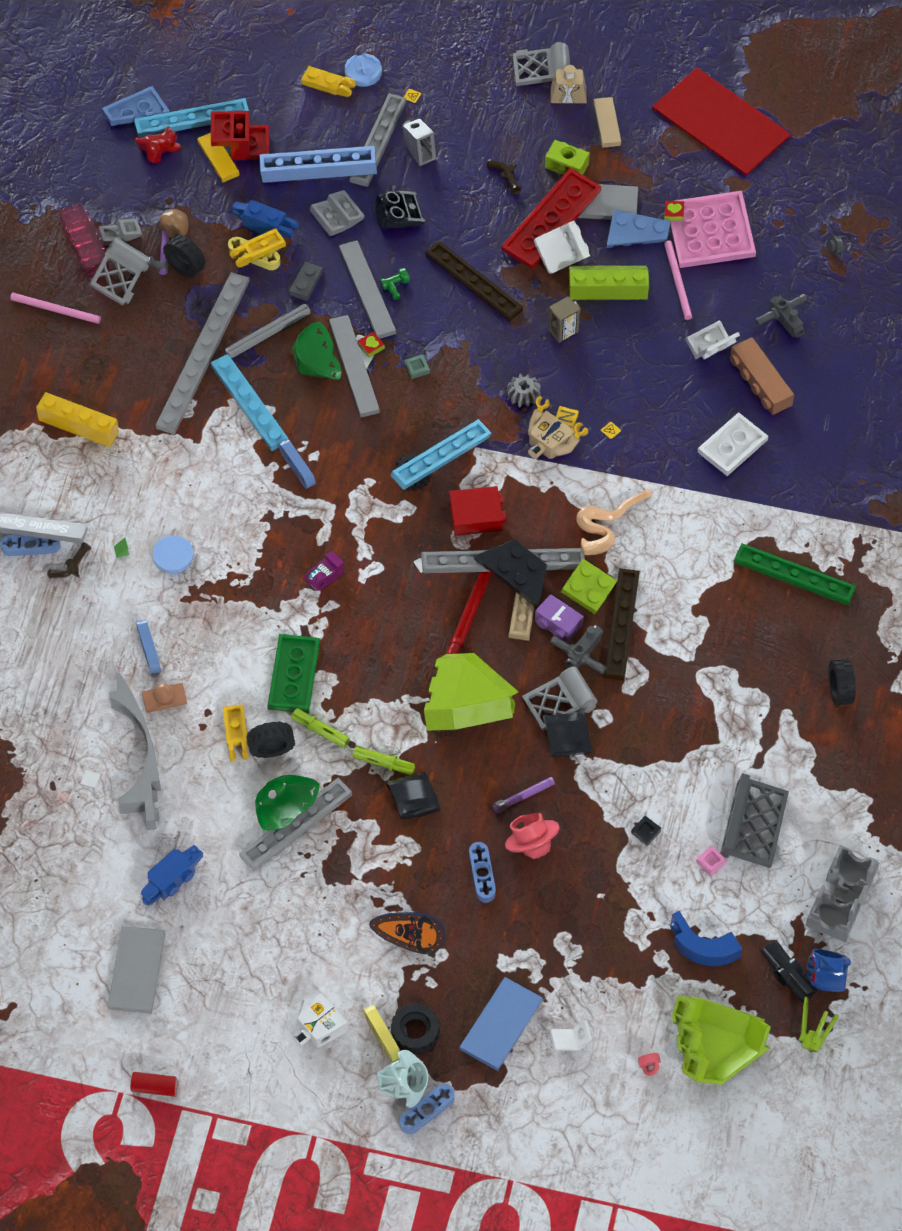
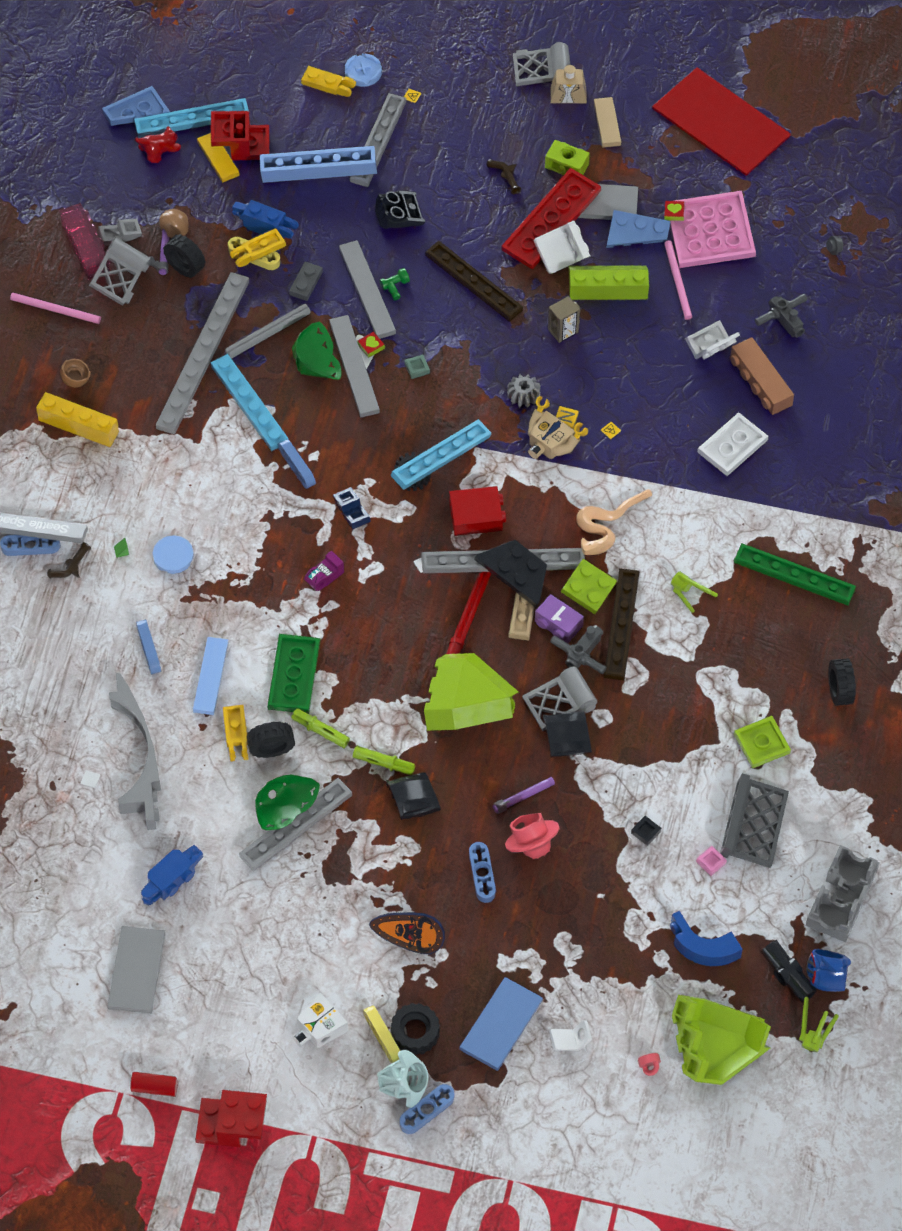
nougat tile [142,683,187,713] -> none
light grey slope [310,190,365,236] -> none
light grey torso [402,119,436,166] -> none
none -> medium nougat hair [60,359,91,388]
none -> light blue tile [193,637,228,715]
none -> red bracket [195,1090,267,1147]
none -> dark blue slope [333,487,371,529]
none -> lime plant [671,571,718,613]
none -> lime plate [734,716,791,769]

